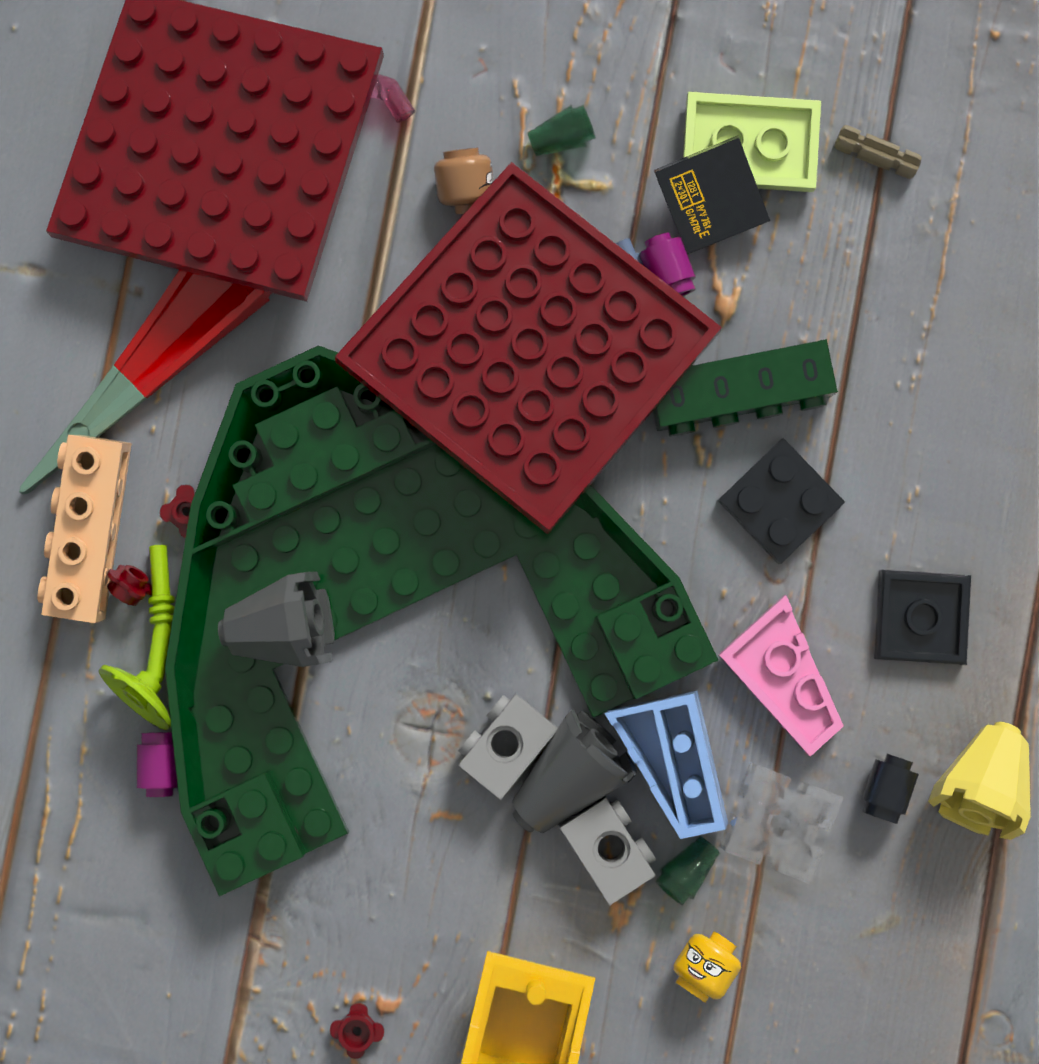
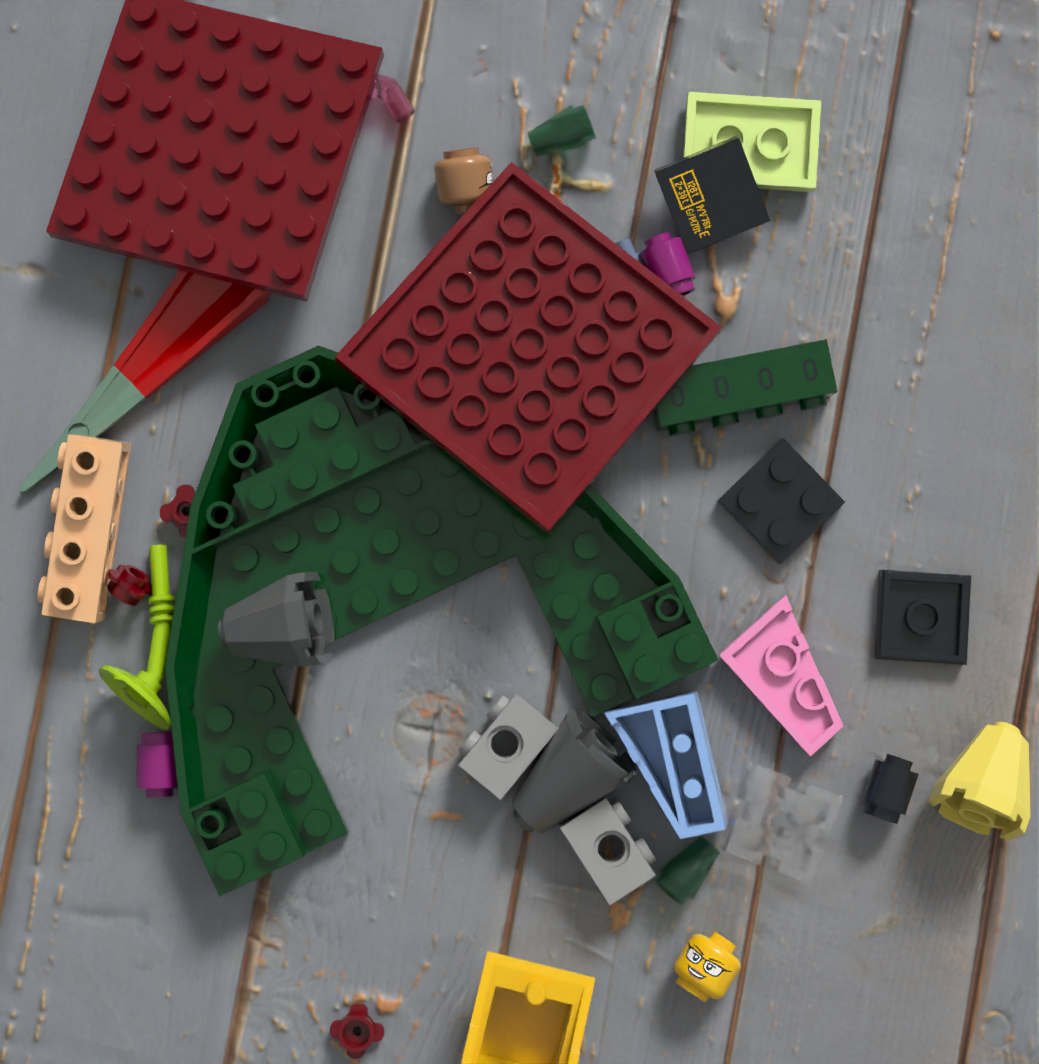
dark tan axle [835,125,922,179] -> none

